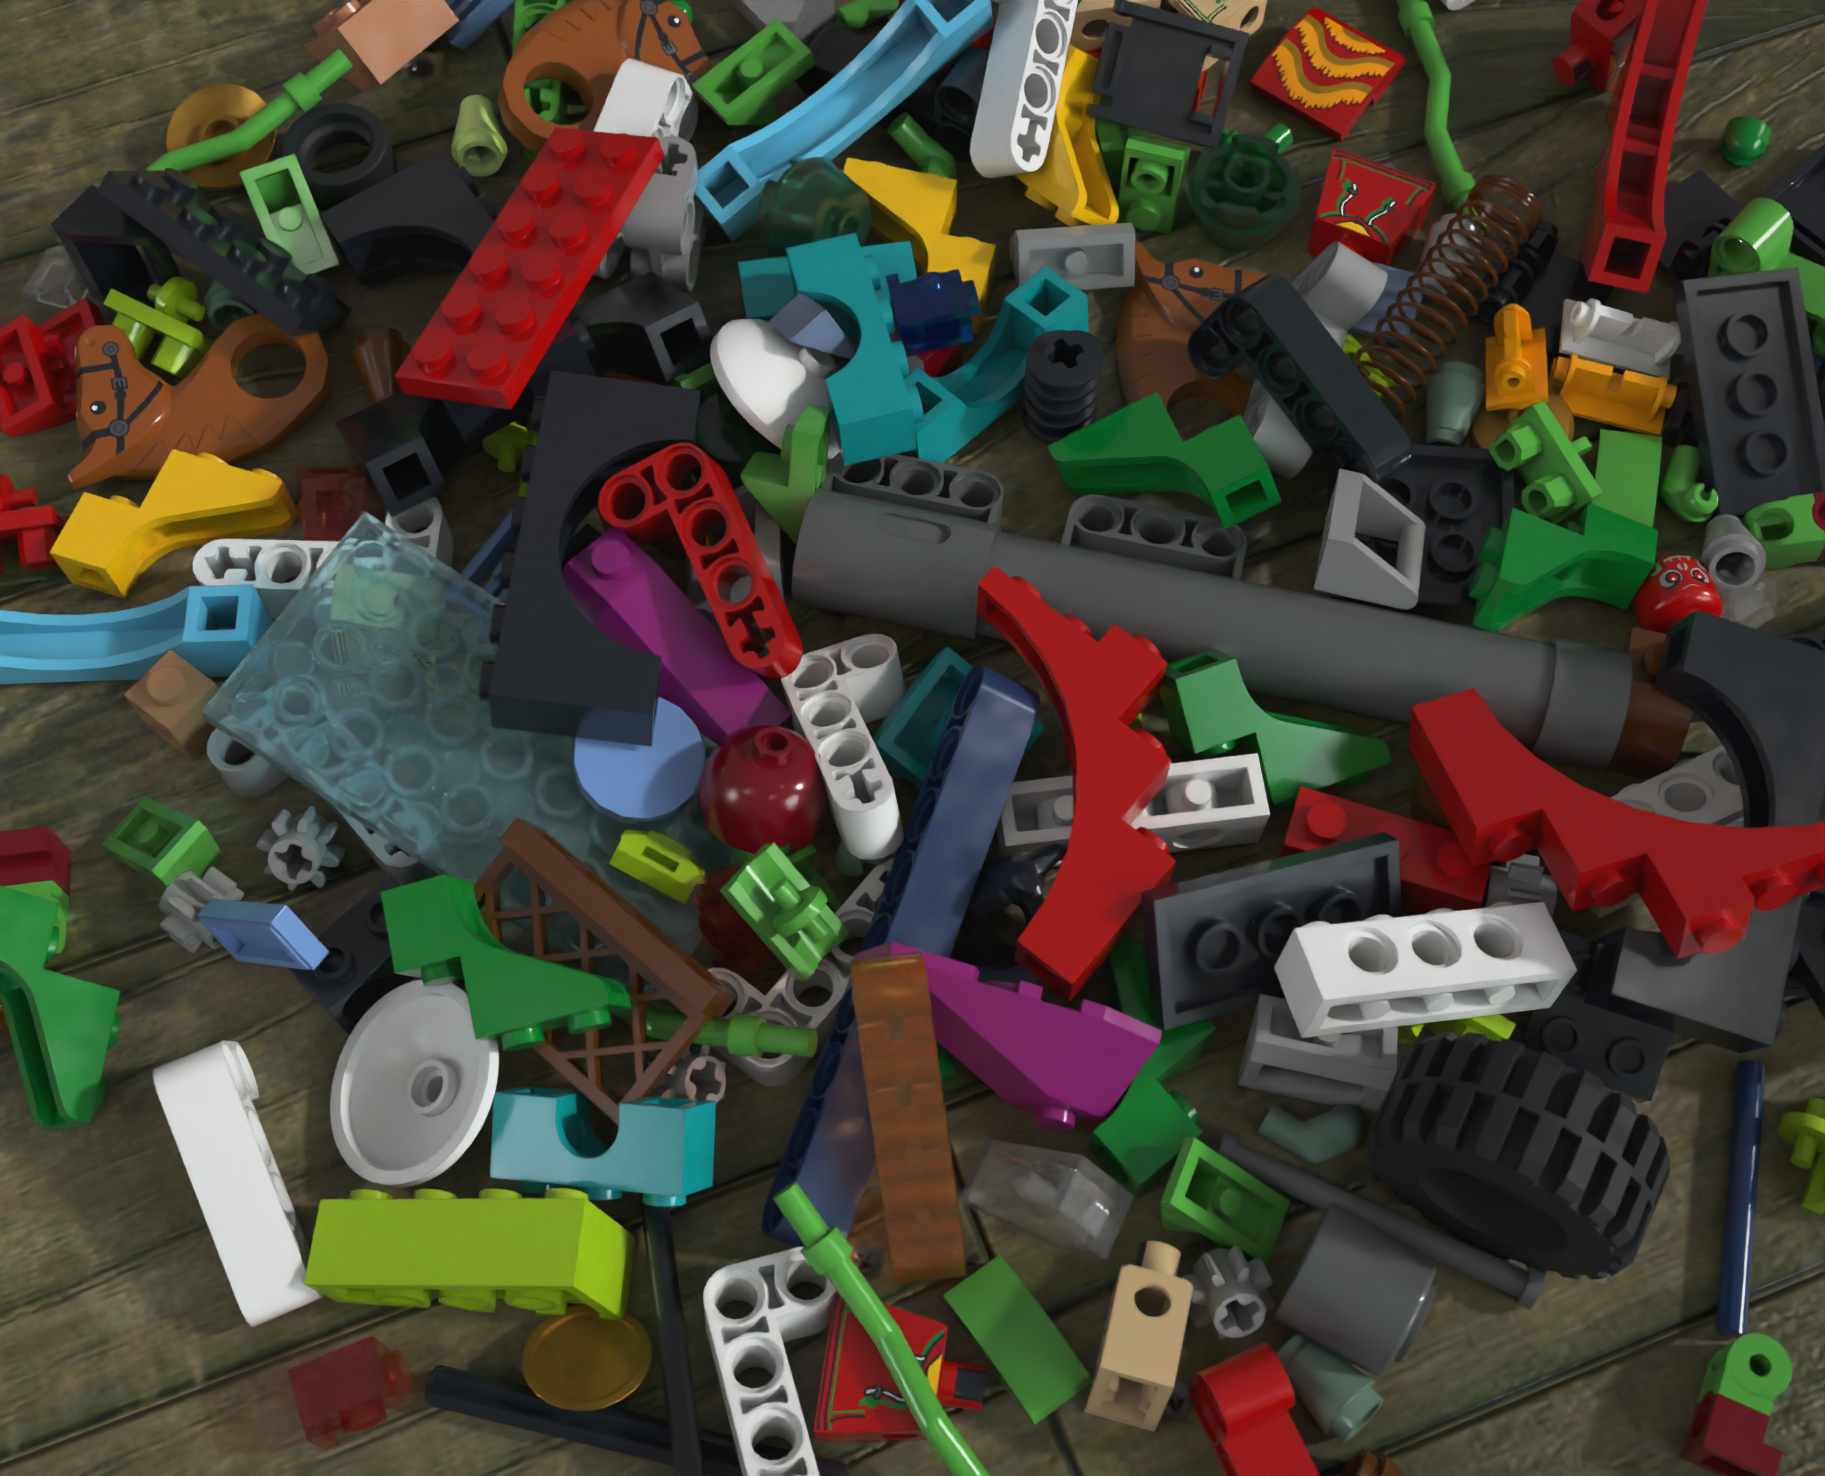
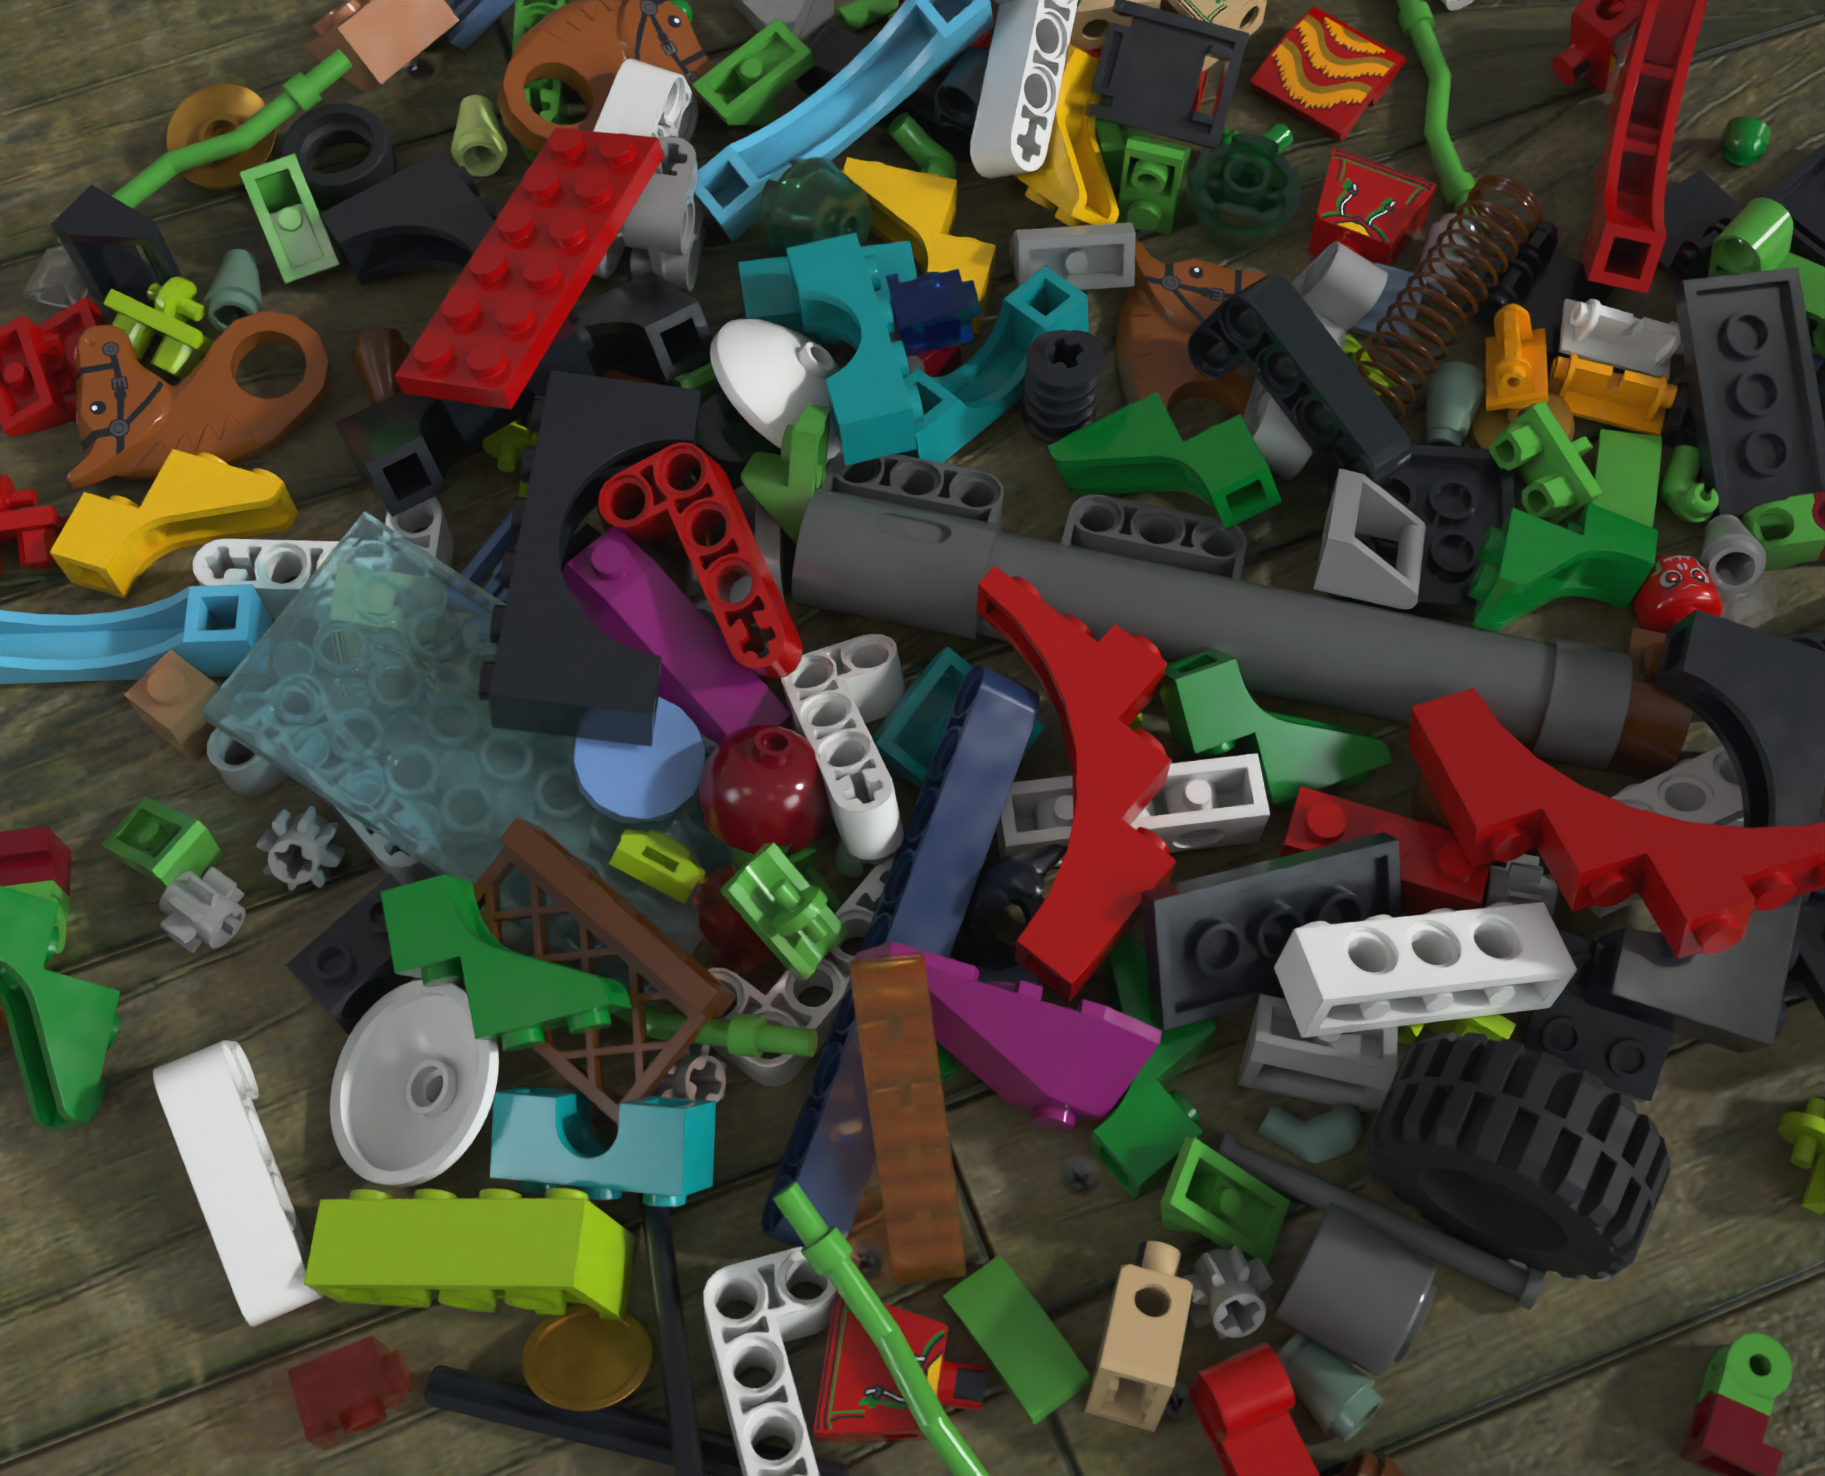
black plate [97,168,352,337] -> none
medium blue tile [197,898,329,970] -> none
clear red brick [296,467,368,541] -> none
sand blue slope [769,293,856,360] -> none
clear slope [959,1139,1134,1260] -> none
dark blue bar [1716,1060,1766,1339] -> none

